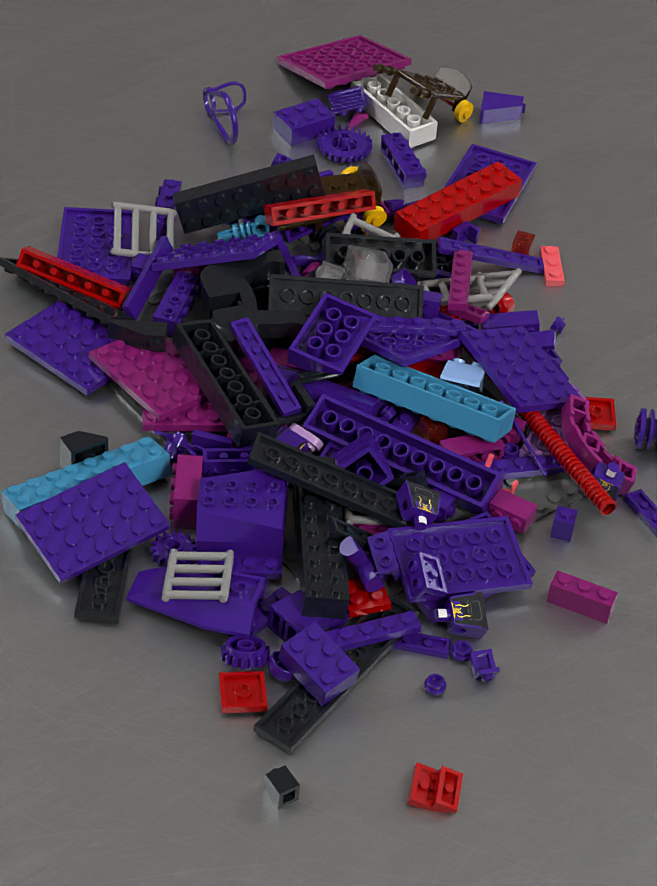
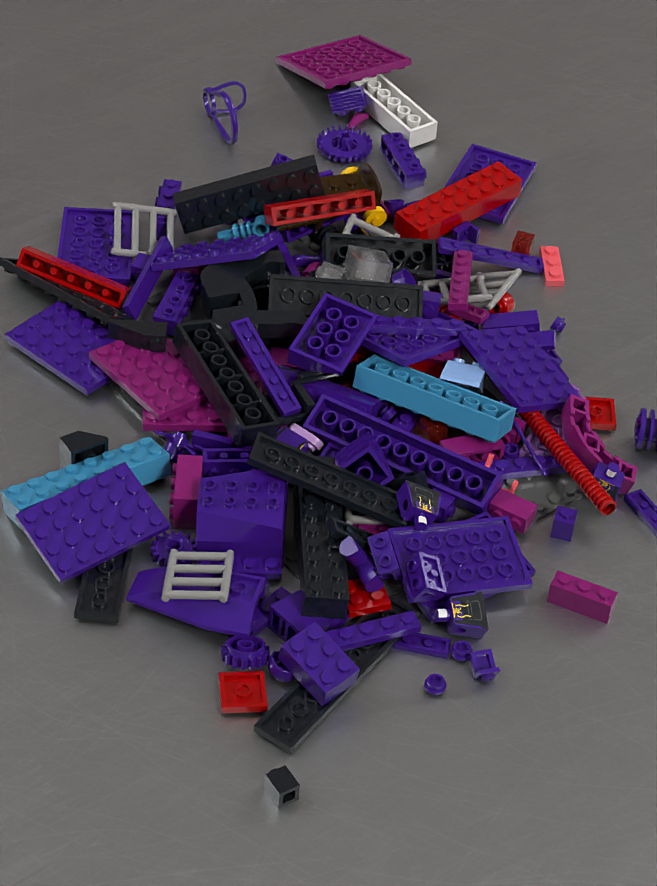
dark purple brick [273,99,335,146] -> none
dark brown piece [372,63,473,123] -> none
red slope [407,762,463,813] -> none
dark purple slope [479,91,526,124] -> none

